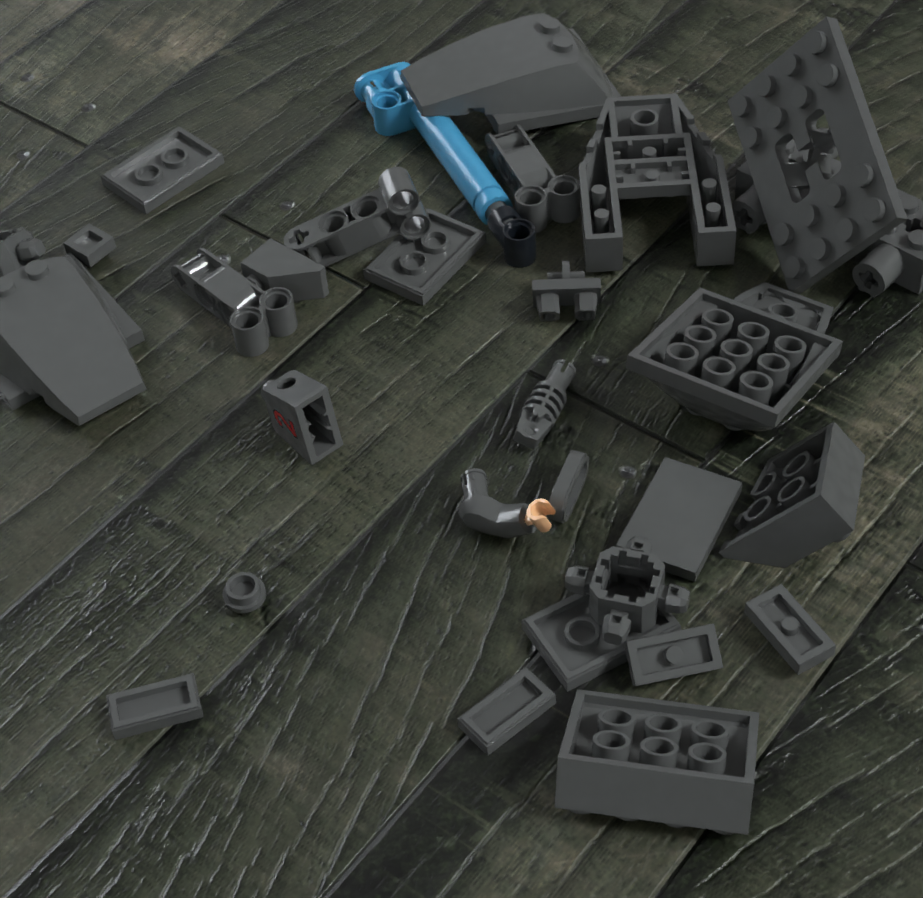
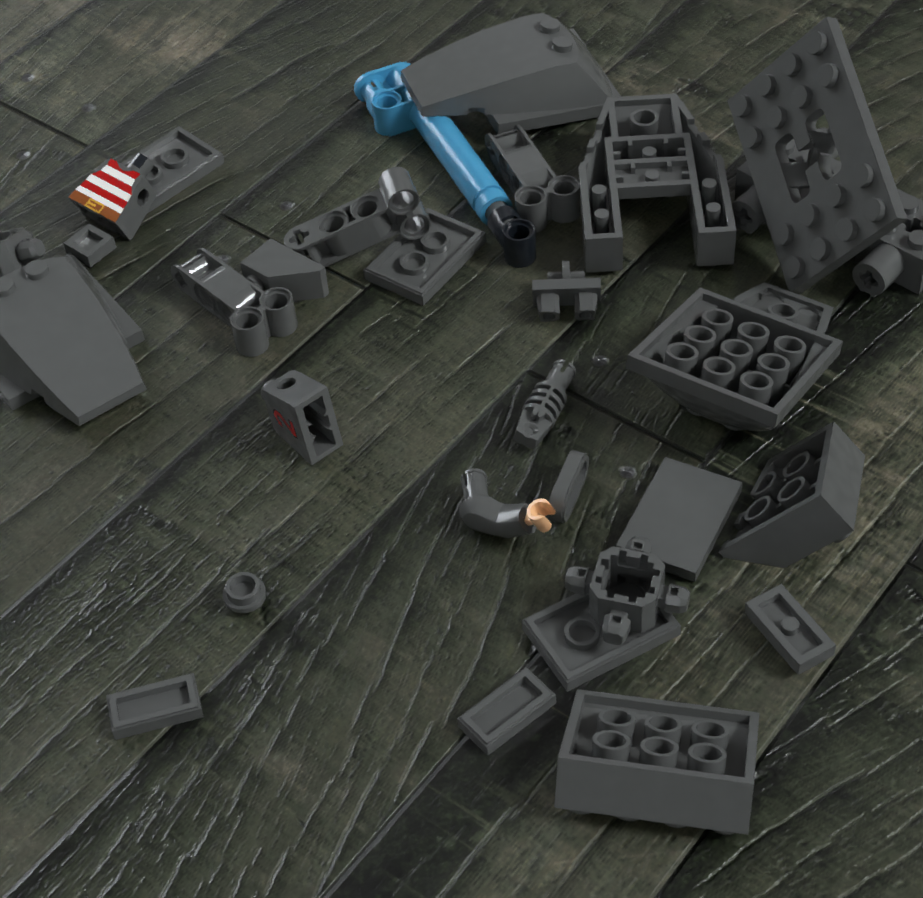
dark grey plate [624,623,723,686] -> none
none -> torso [68,153,156,241]

